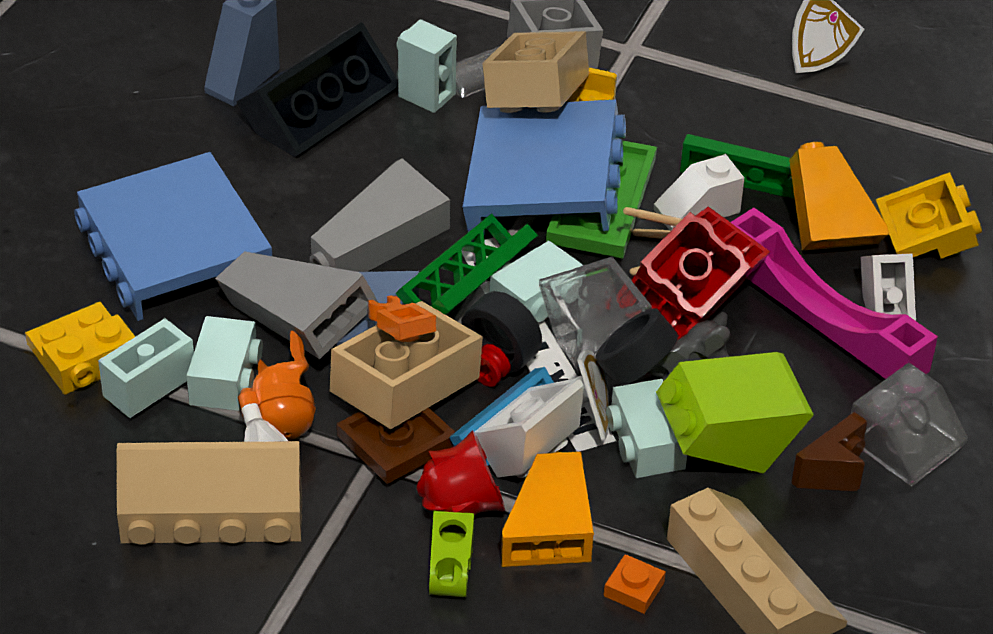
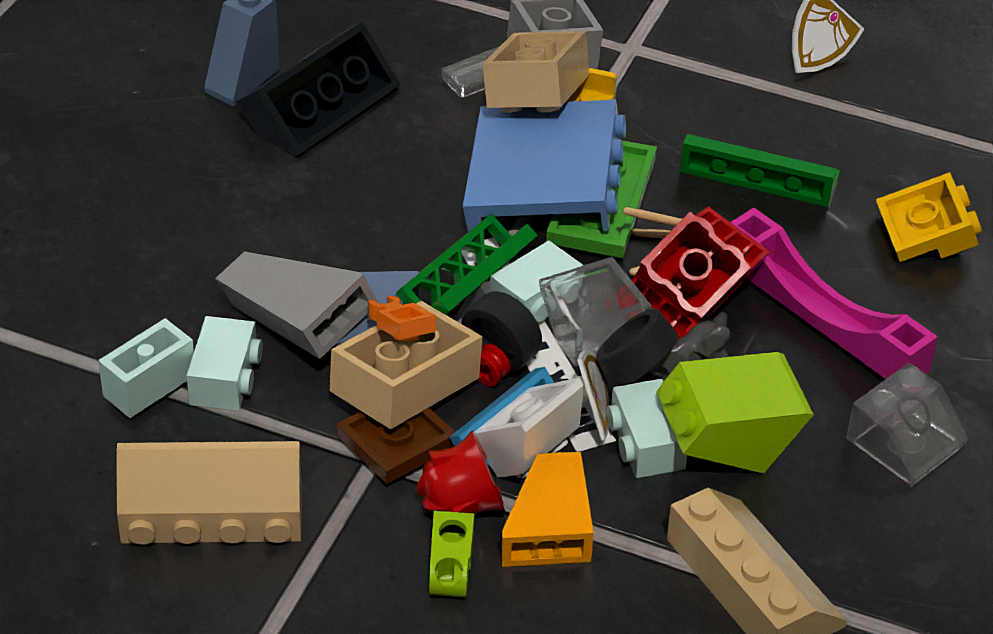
yellow plate [25,302,135,395] -> none
medium blue panel [74,152,272,321] -> none
orange hair [238,330,316,442] -> none
light grey slope [310,158,450,272] -> none
light aqua brick [397,19,457,113] -> none
orange plate [604,554,666,614] -> none
white slope [654,154,744,230] -> none
light orange slope [789,142,889,250] -> none
reddish brown slope [791,412,868,491] -> none
white slope [861,253,916,321] -> none

